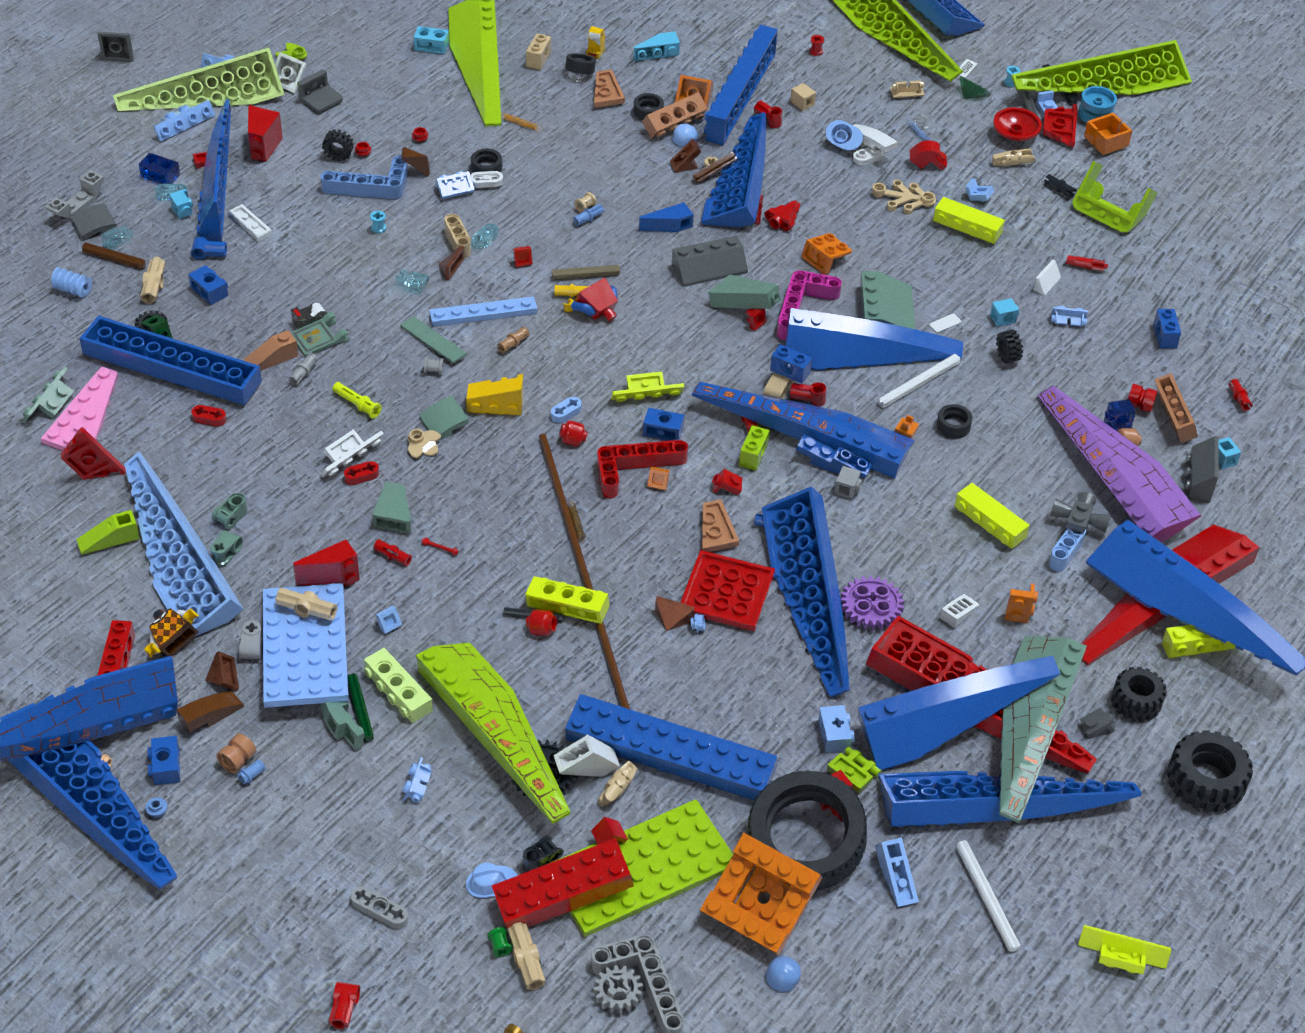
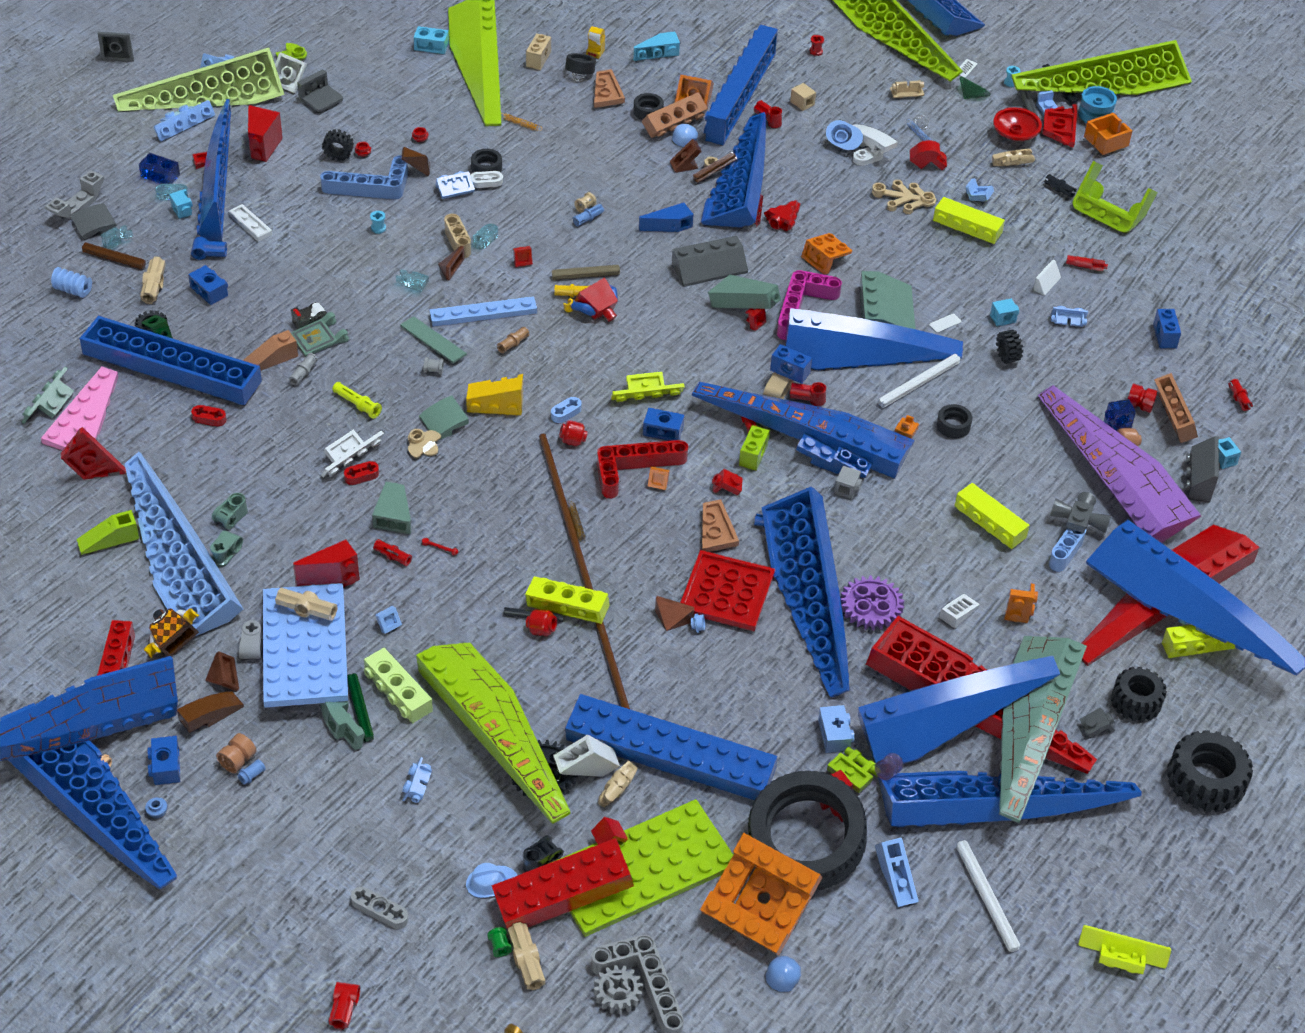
none -> clear purple wheel [875,753,903,780]

